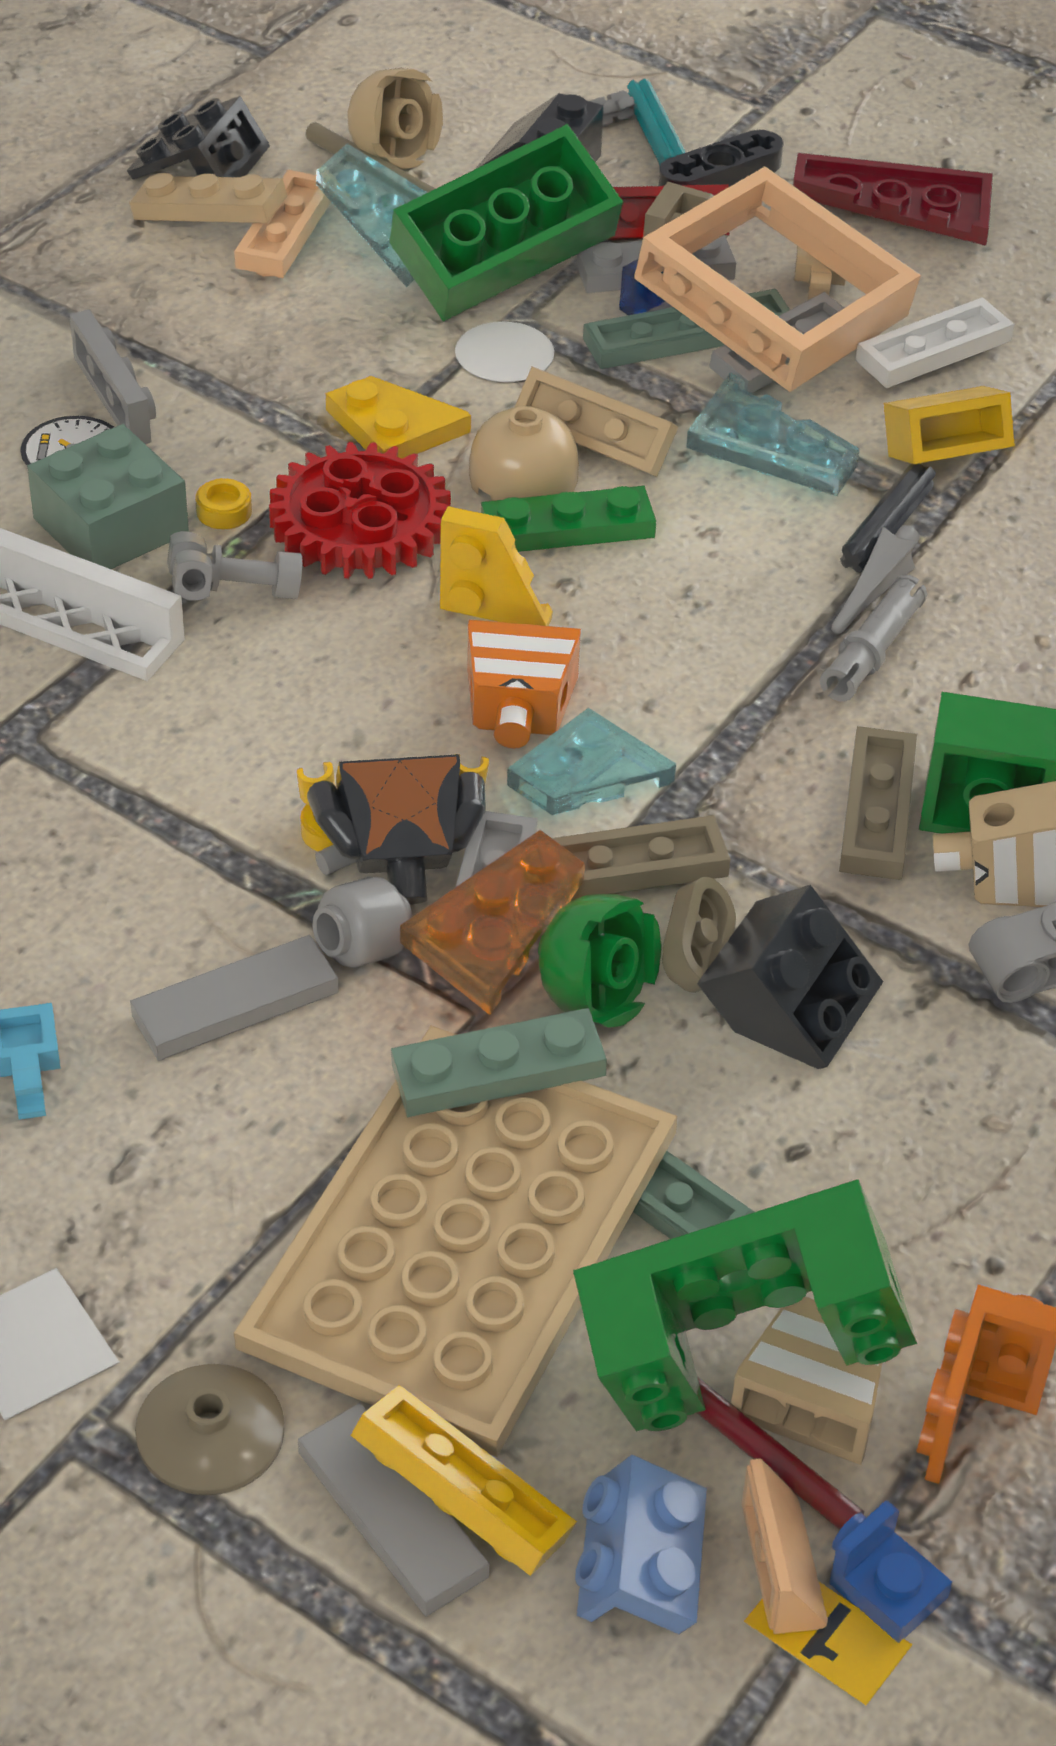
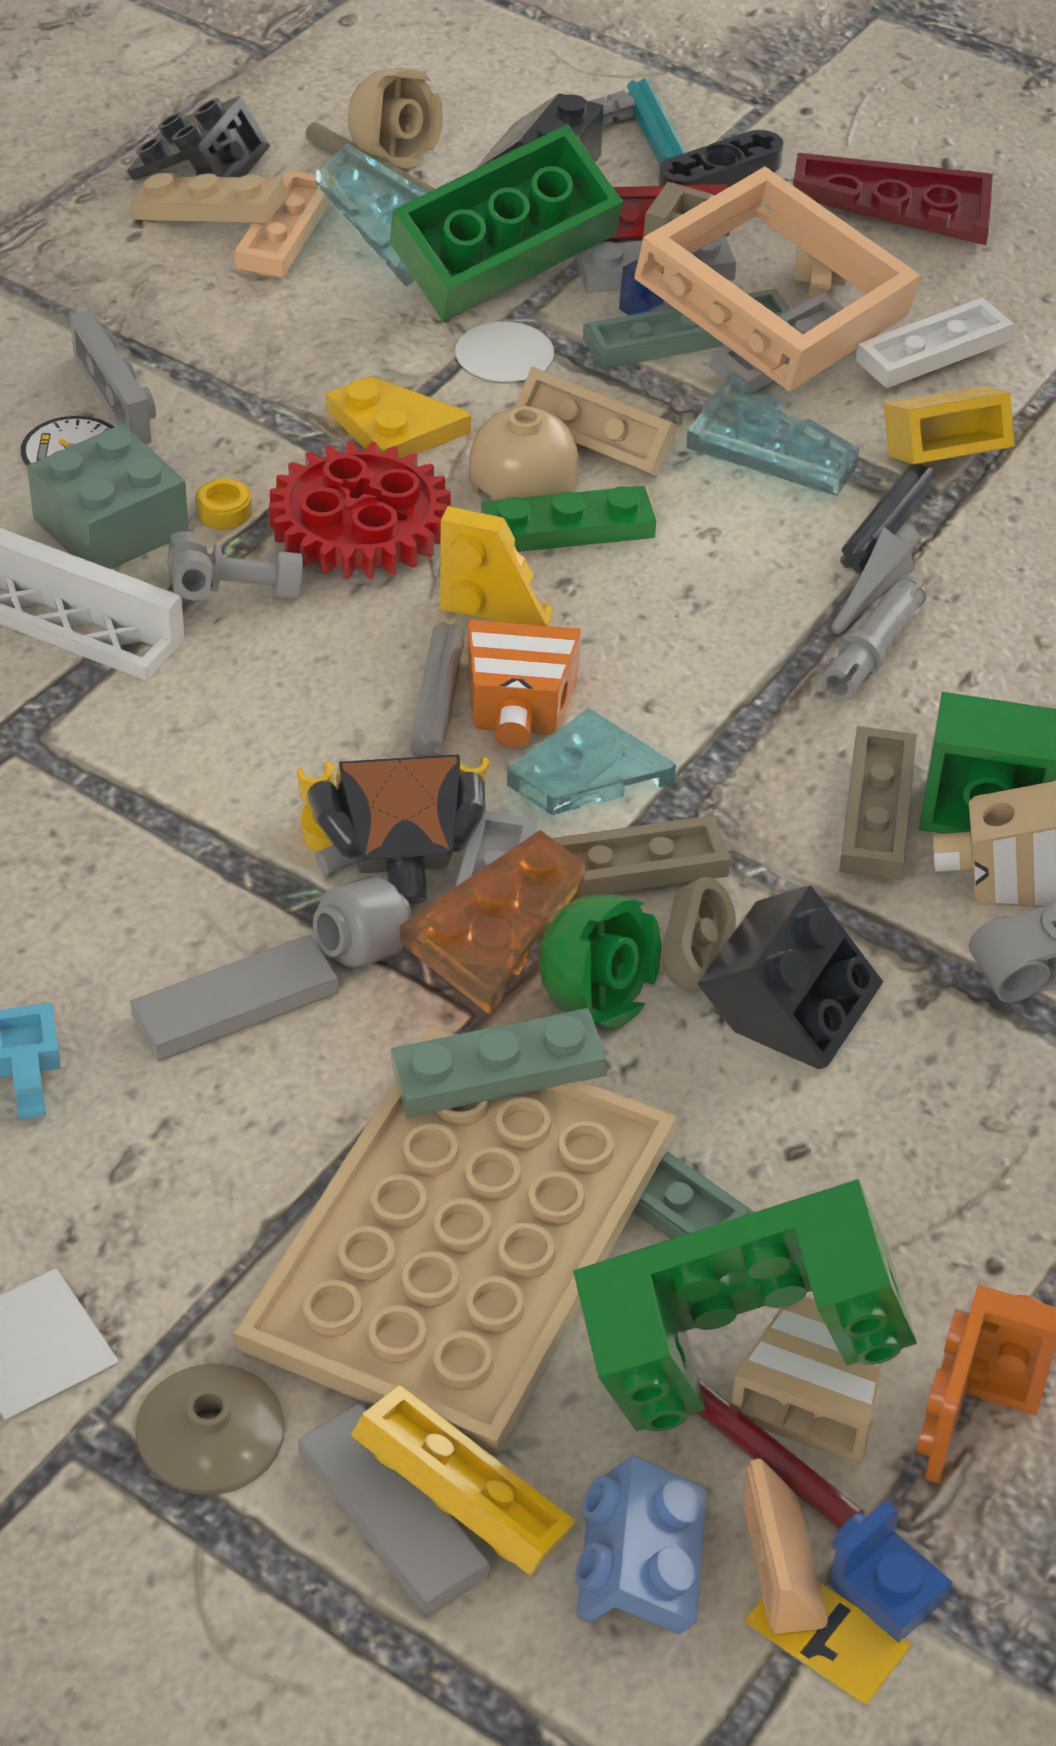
none -> light grey axle [410,621,464,757]

